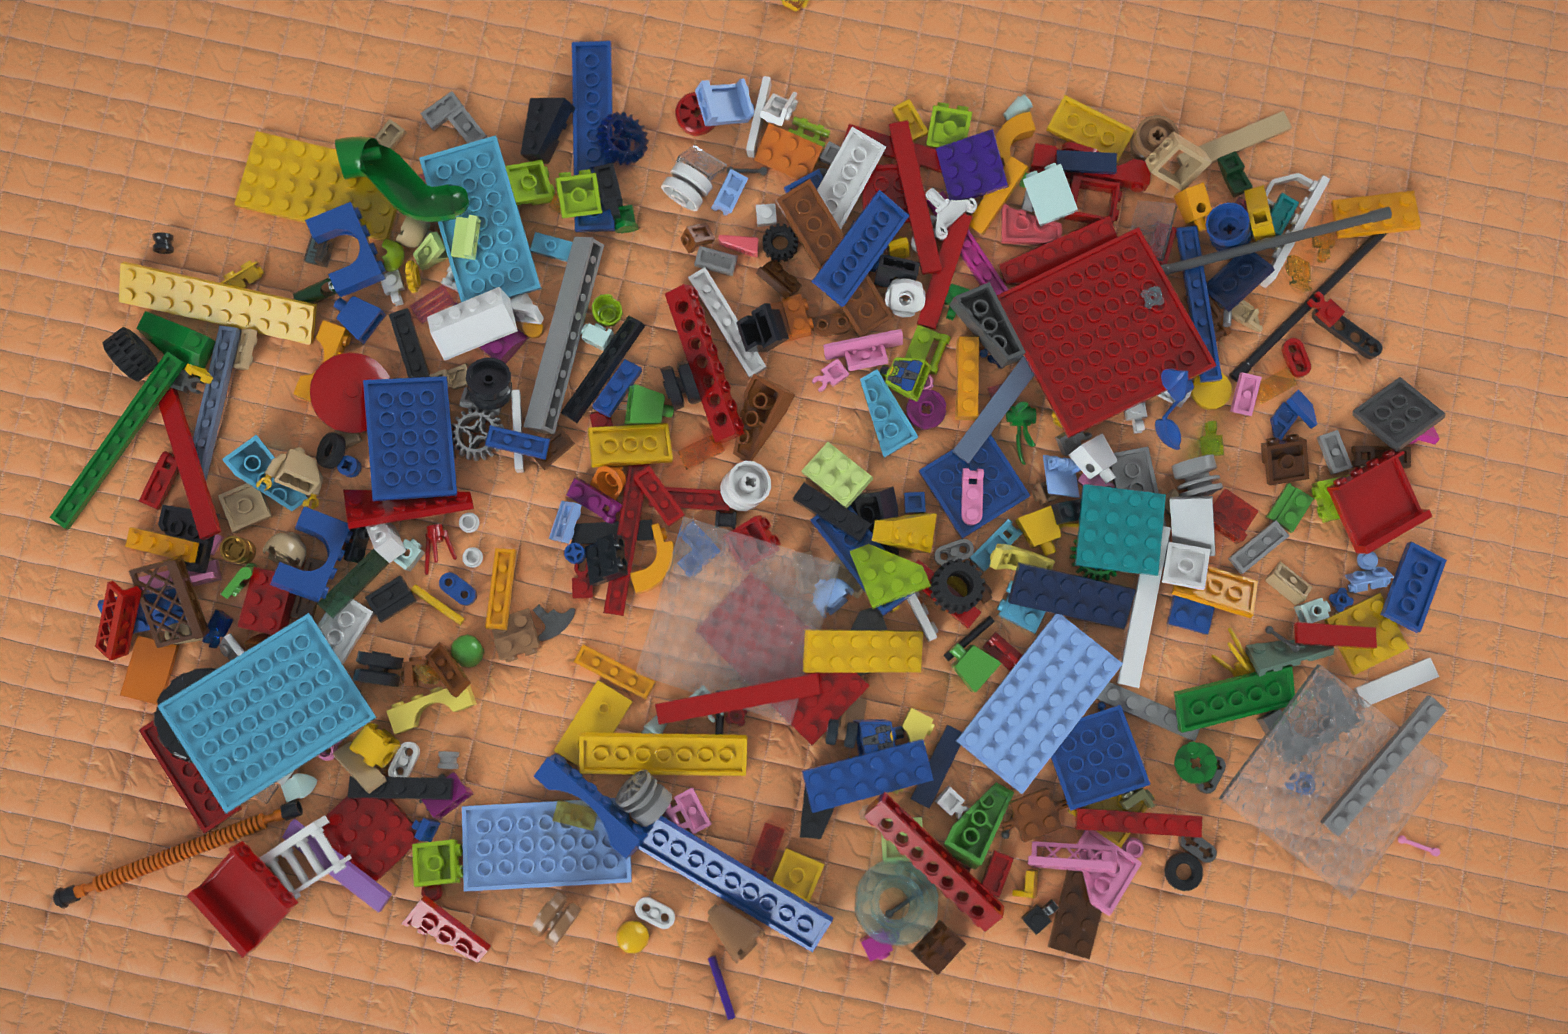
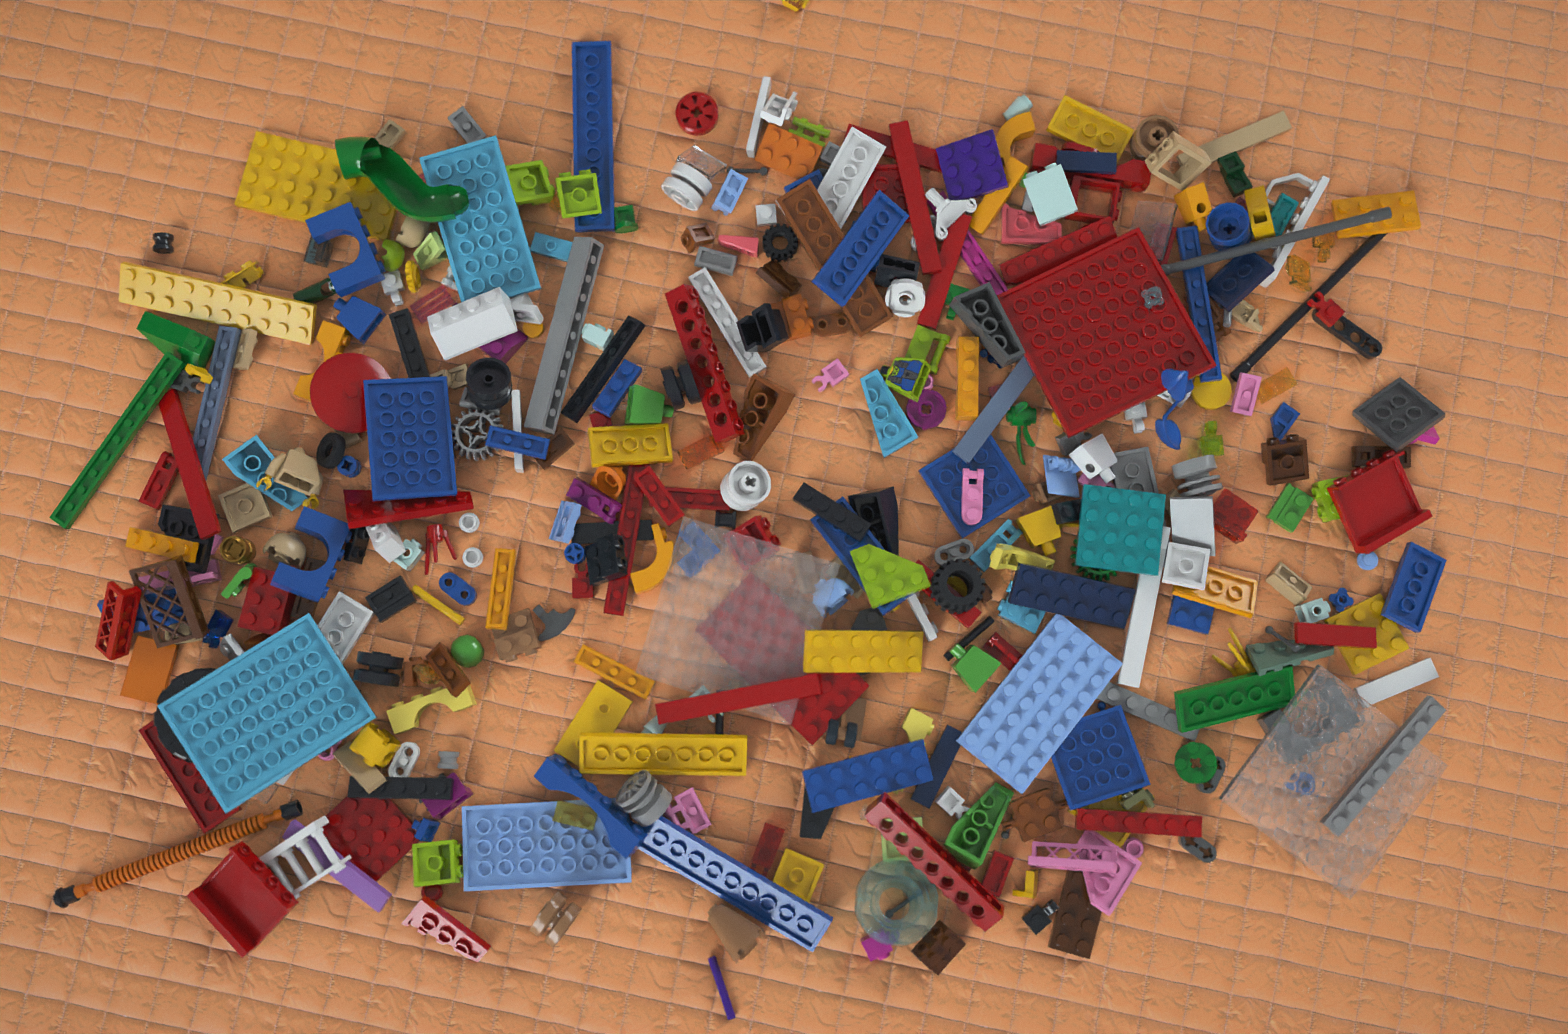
black tyre [102,327,158,382] -> none
light aqua tile [280,773,317,803] -> none
clear green tile [317,548,389,619] -> none
light grey plate [420,91,464,131] -> none
yellowish green panel [451,215,481,260] -> none
black wedge [520,98,575,164] -> none
lime hair [592,294,623,327] -> none
black hinge [594,162,623,220] -> none
clear blue gear [595,111,649,166] -> none
yellow hair [616,921,649,953] -> none
white plate [635,897,675,929] -> none
light blue panel [695,78,754,126] -> none
red plate [725,708,748,727] -> none
yellowish green plate [801,442,873,509] -> none
bright pink bracket [823,329,903,371] -> none
torso [853,719,904,755] -> none
yellow wedge [872,513,937,553] -> none
yellow tile [888,236,910,258] -> none
yellow plate [892,99,929,142] -> none
blue plate [904,492,926,514] -> none
lime plate [926,102,972,147] -> none
black tyre [1164,853,1203,891] -> none
light grey plate [1228,520,1289,574] -> none
red plate [1282,338,1311,378] -> none
blue tile [1286,390,1317,429] -> none
light grey plate [1316,430,1353,475] -> none
light blue hinge [1345,567,1394,593] -> none
bright pink hinge [1398,835,1440,856] -> none

